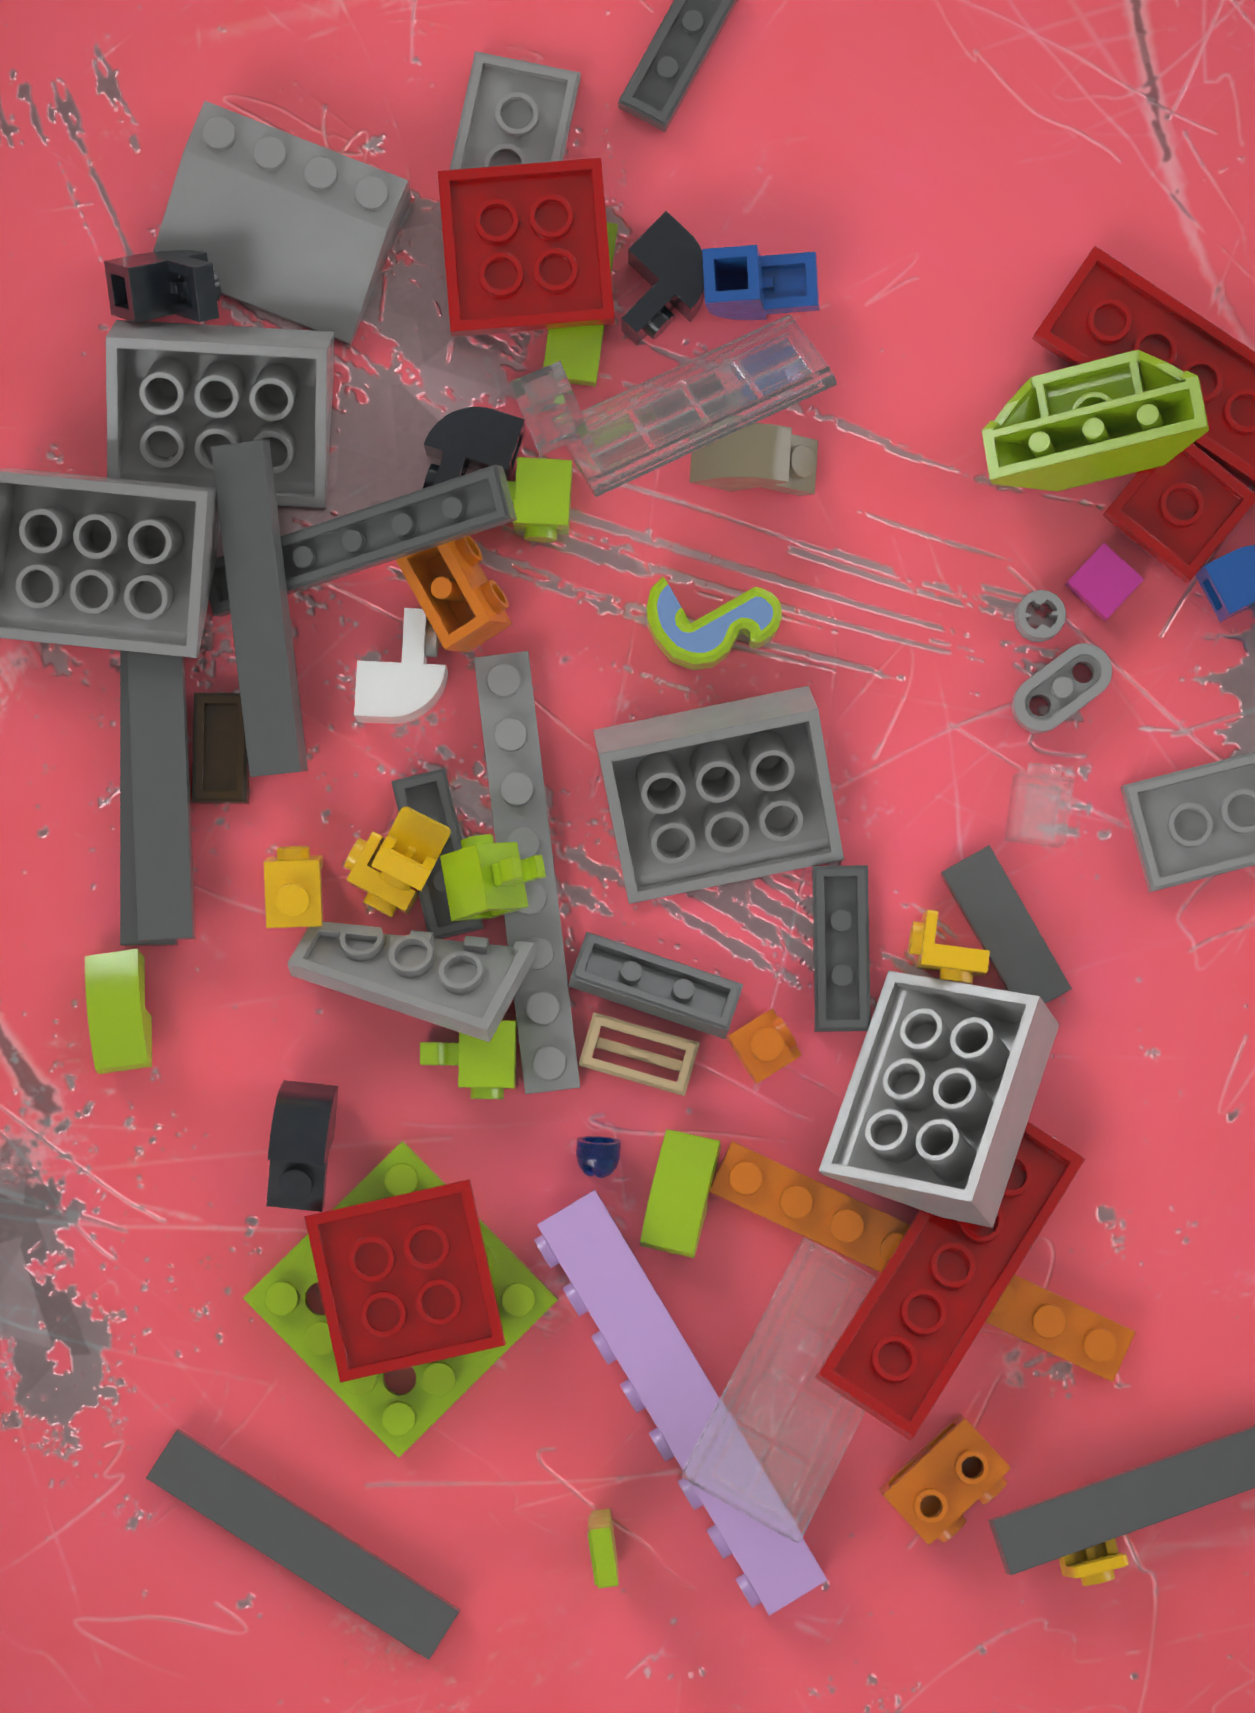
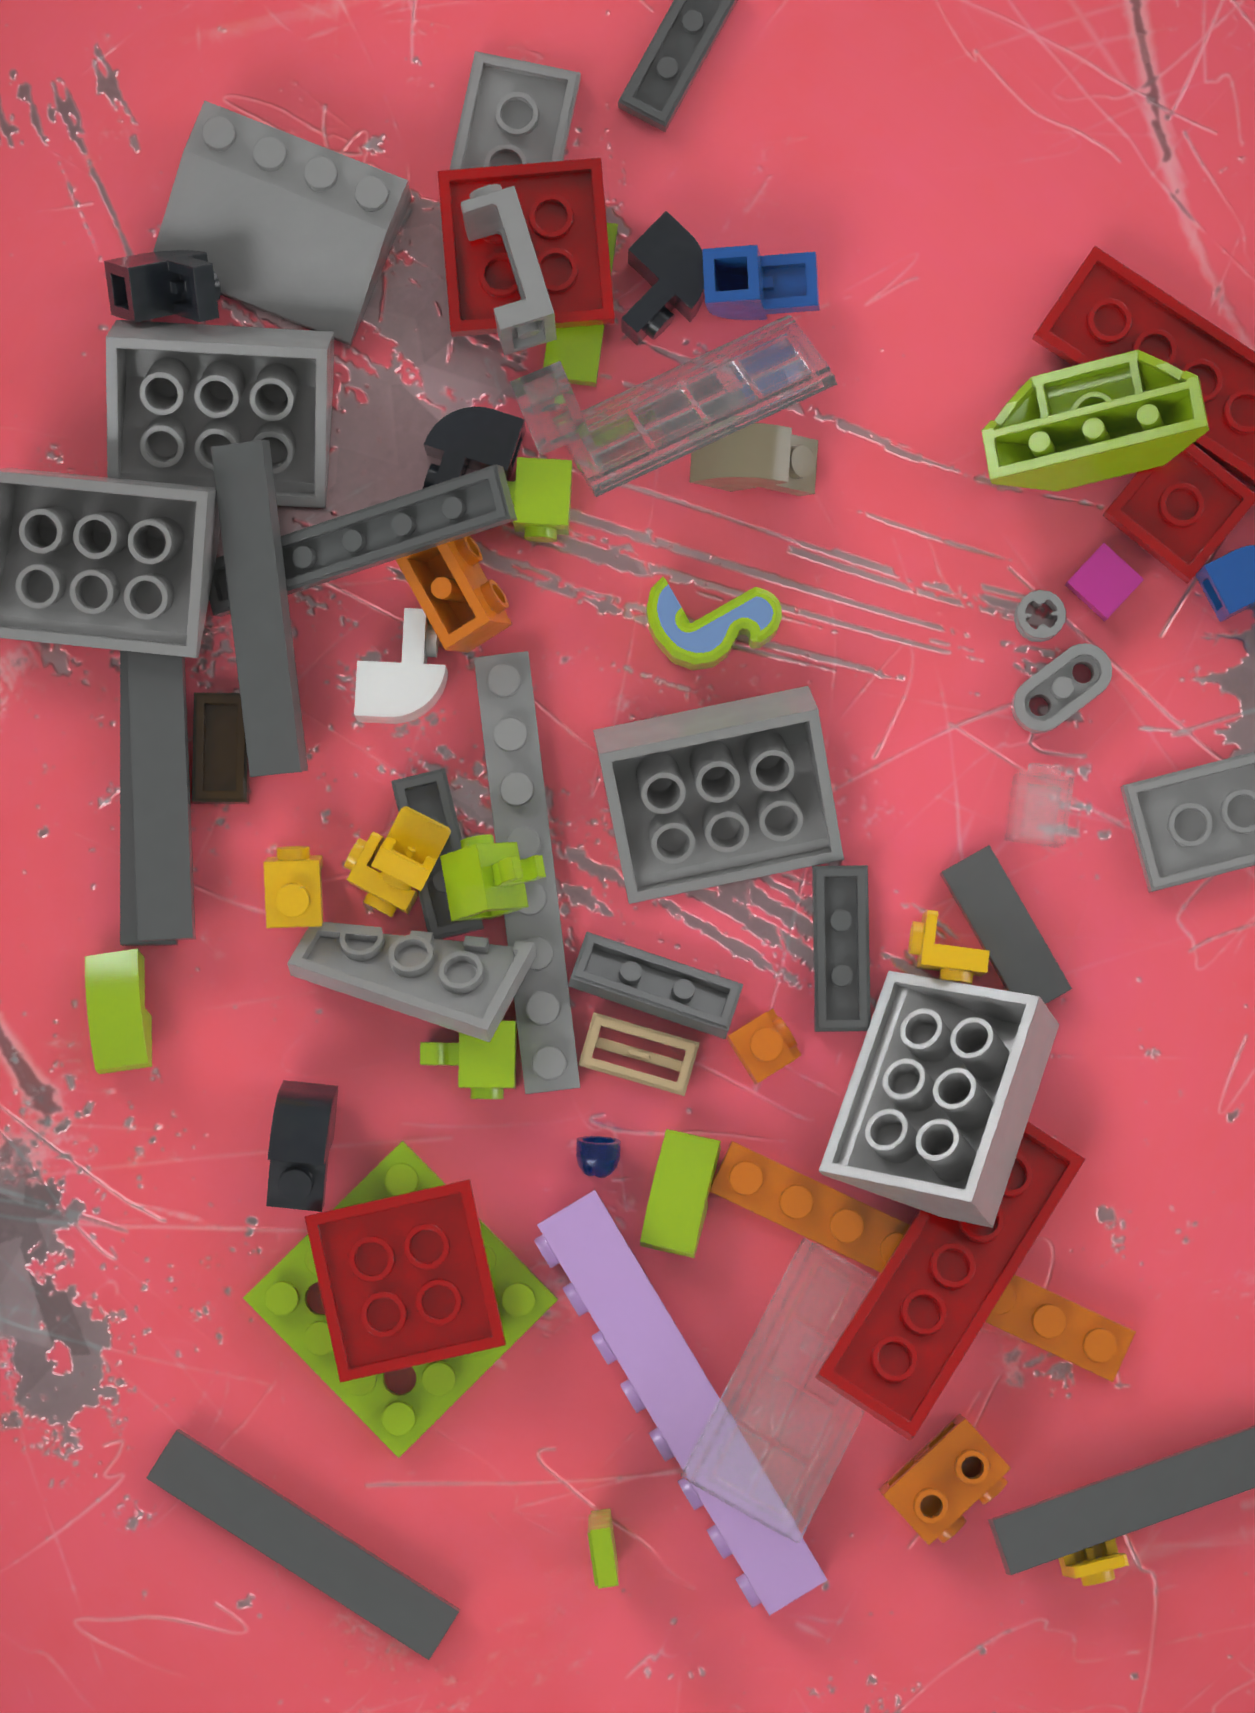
none -> light grey panel [461,184,557,355]

